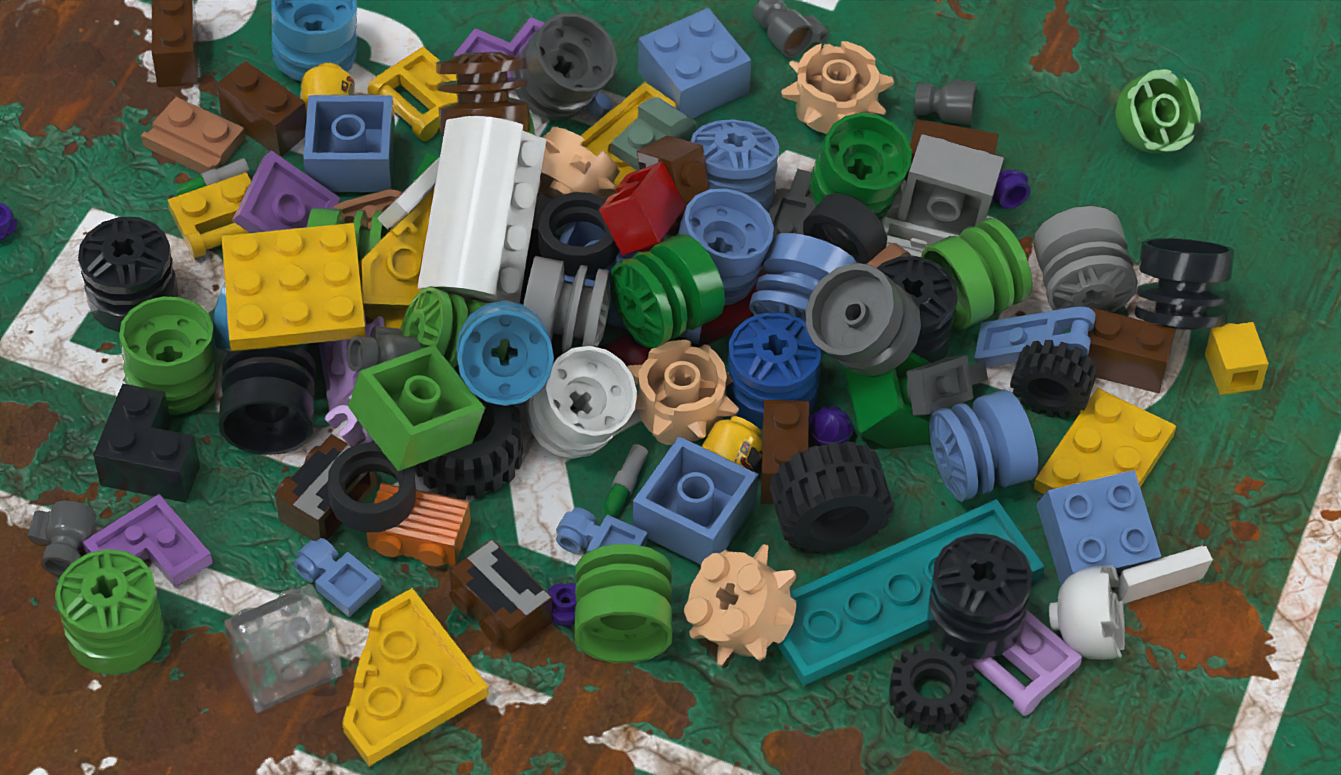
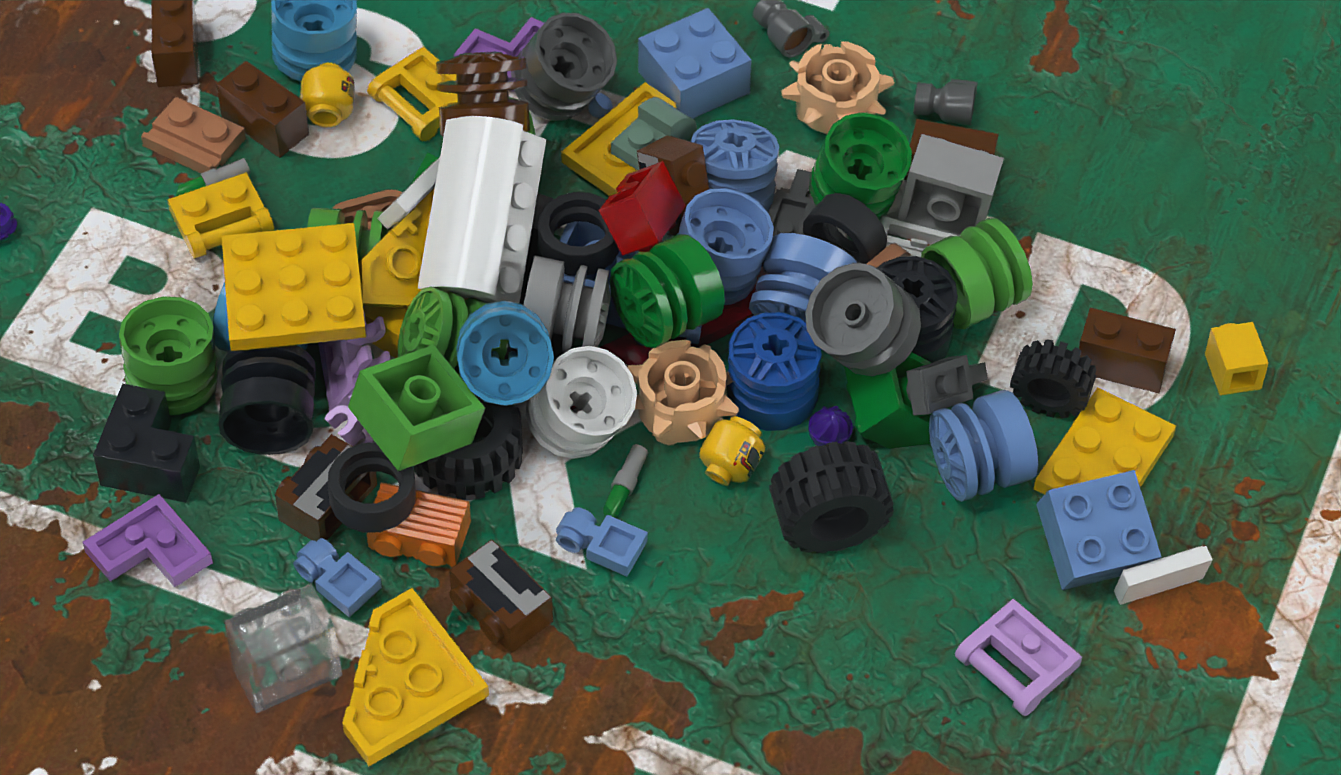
dark grey piece [27,500,96,576] -> none
bright green wheel [55,549,165,675] -> none
black wheel [78,217,178,333] -> none
medium lavender plate [232,150,340,233] -> none
medium blue brick [303,95,395,192] -> none
dark grey piece [347,326,421,372] -> none
light nougat brick [538,127,620,200] -> none
dark purple plate [547,583,577,626] -> none
bright green wheel [575,544,672,663] -> none
medium blue brick [633,436,758,565] -> none
light nougat brick [684,544,797,666] -> none
reddish brown brick [760,400,809,504] -> none
teal plate [775,499,1045,686] -> none
black tyre [889,642,976,734] -> none
black wheel [927,533,1032,659] -> none
medium blue plate [974,306,1096,368] -> none
dark purple plate [992,170,1030,209] -> none
light grey wheel [1033,206,1138,313] -> none
white cylinder [1049,565,1125,660] -> none
bright green cylinder [1115,69,1201,154] -> none
black wheel [1135,238,1234,330] -> none

